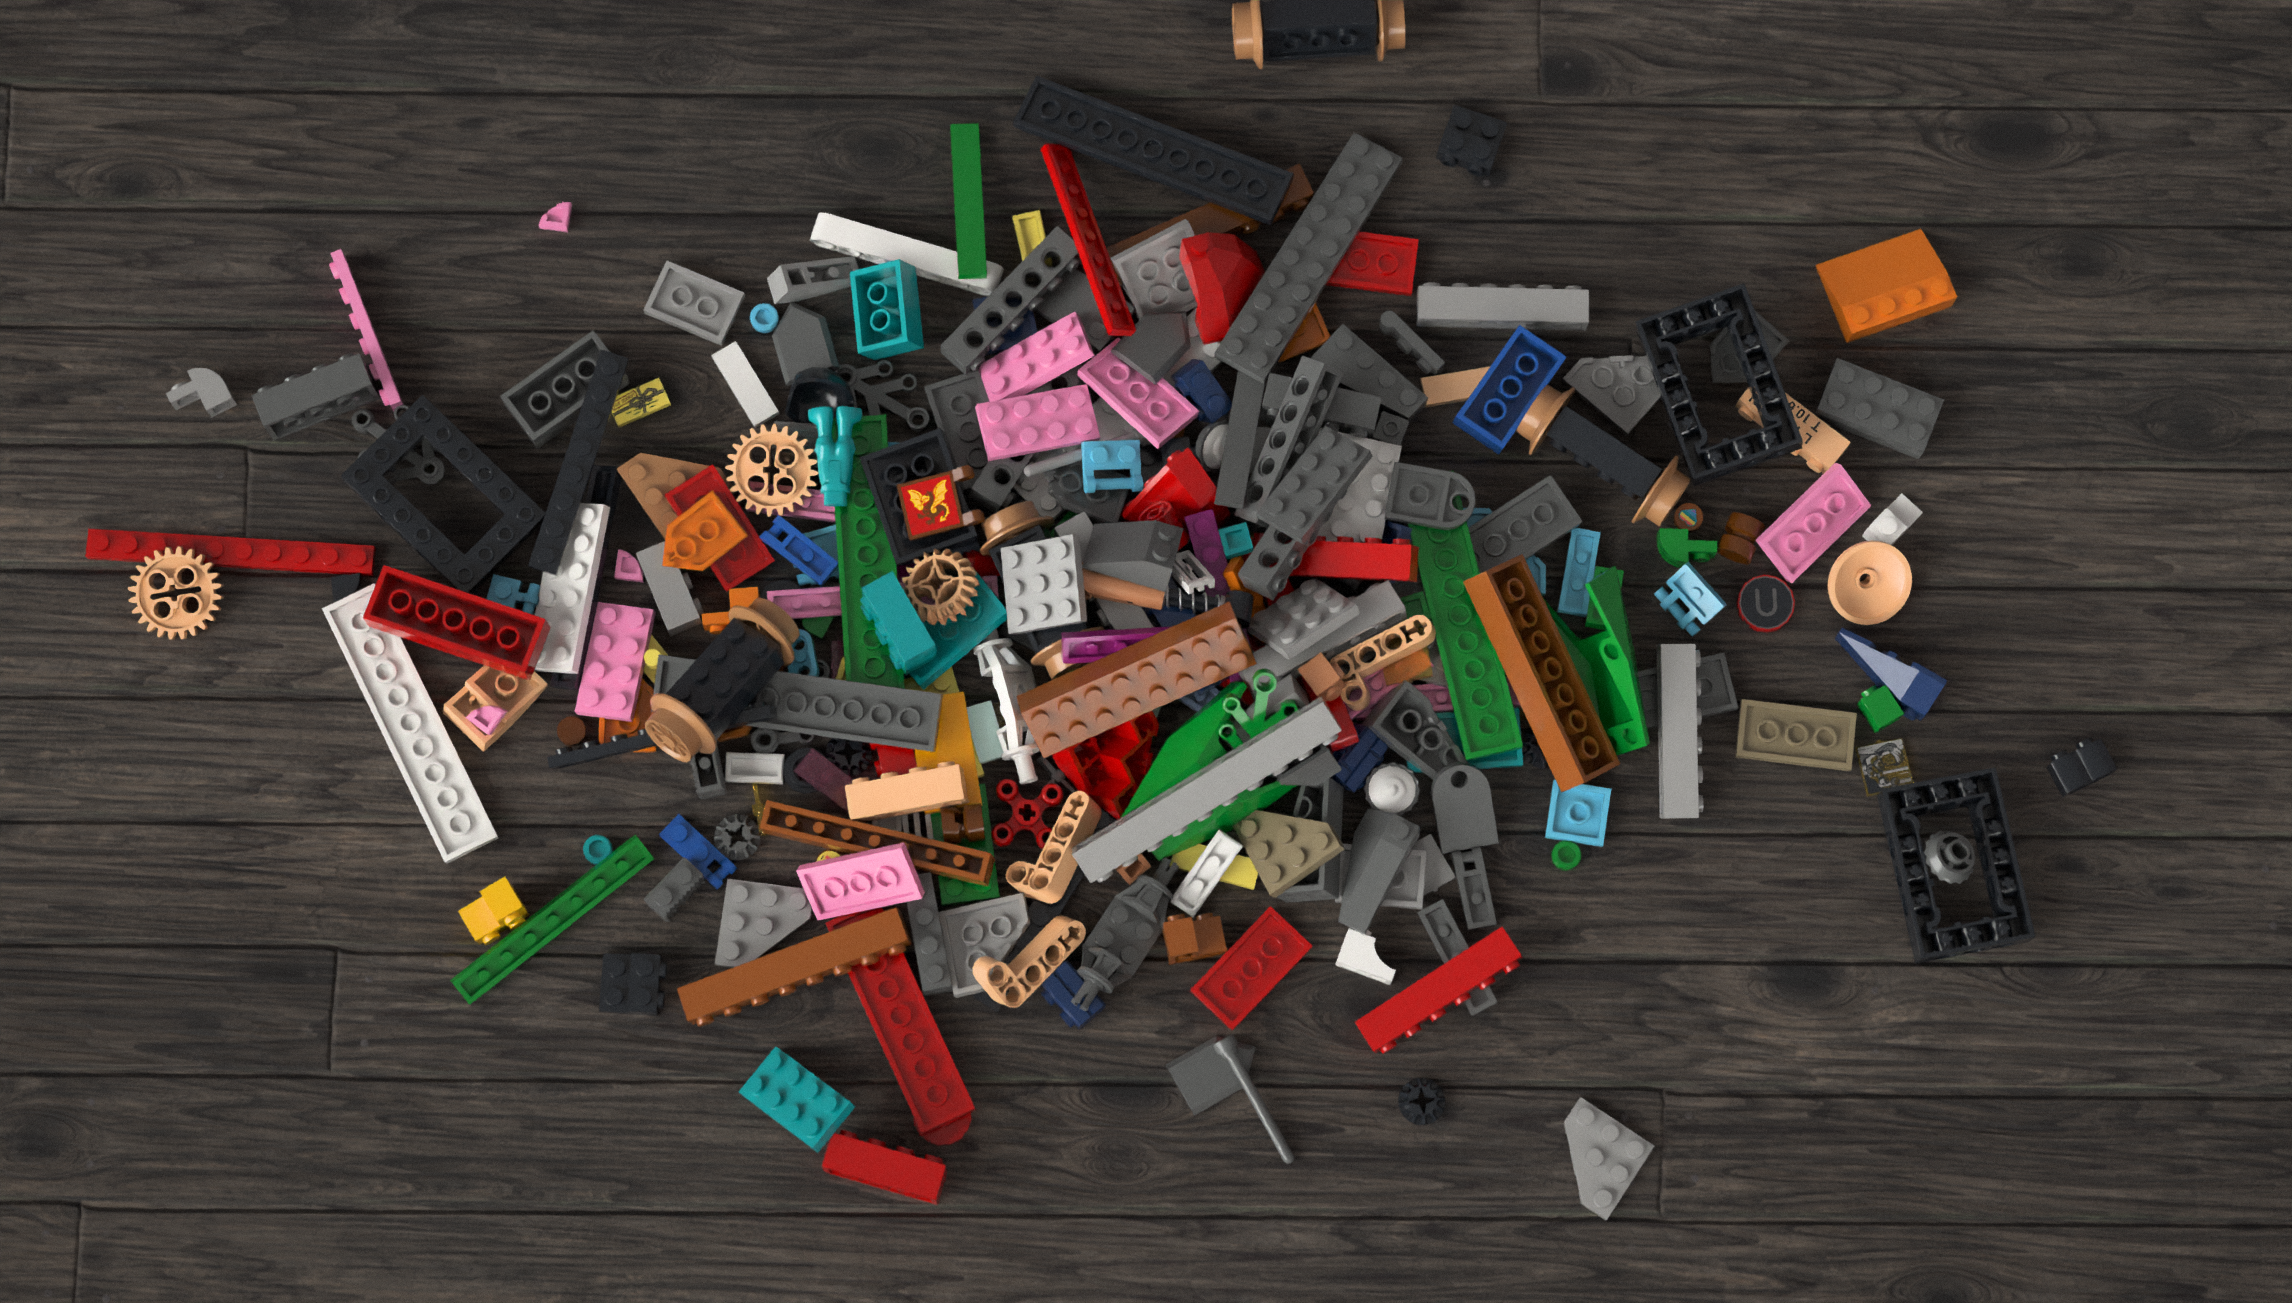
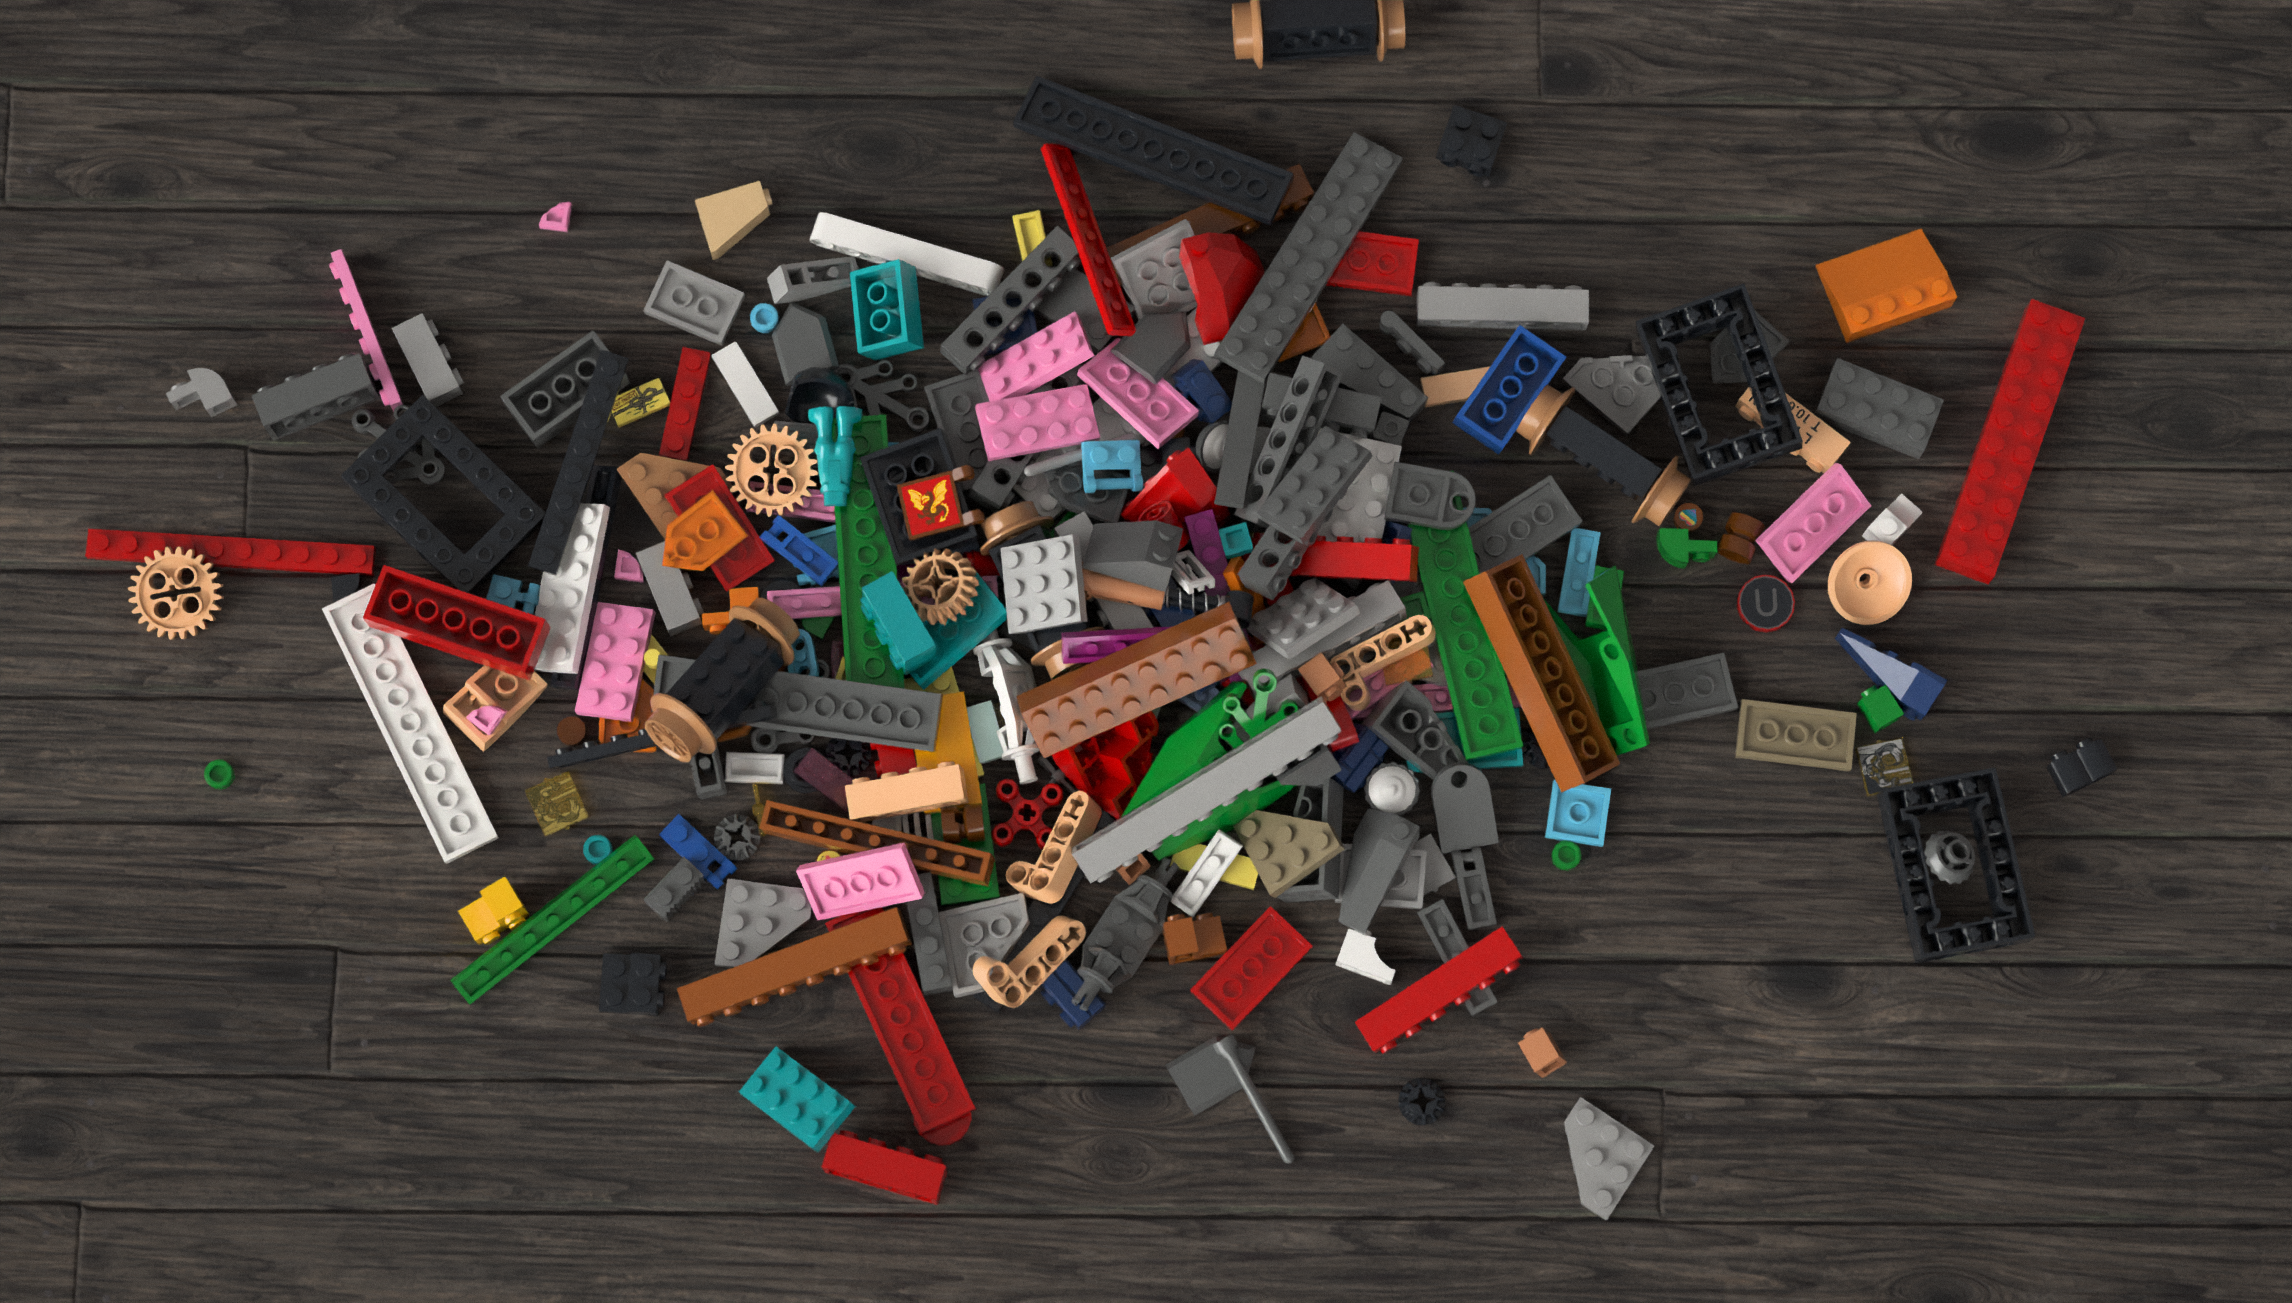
green tile [950,123,987,279] -> none
medium azure plate [1654,562,1727,637] -> none
light grey brick [1656,644,1703,819] -> none
none -> green tile [204,759,235,790]
none -> light grey brick [392,313,464,407]
none -> clear yellow piece [524,771,589,837]
none -> red plate [659,347,711,462]
none -> tan slope [695,181,773,260]
none -> nougat brick [1518,1027,1567,1078]
none -> red brick [1934,299,2085,584]

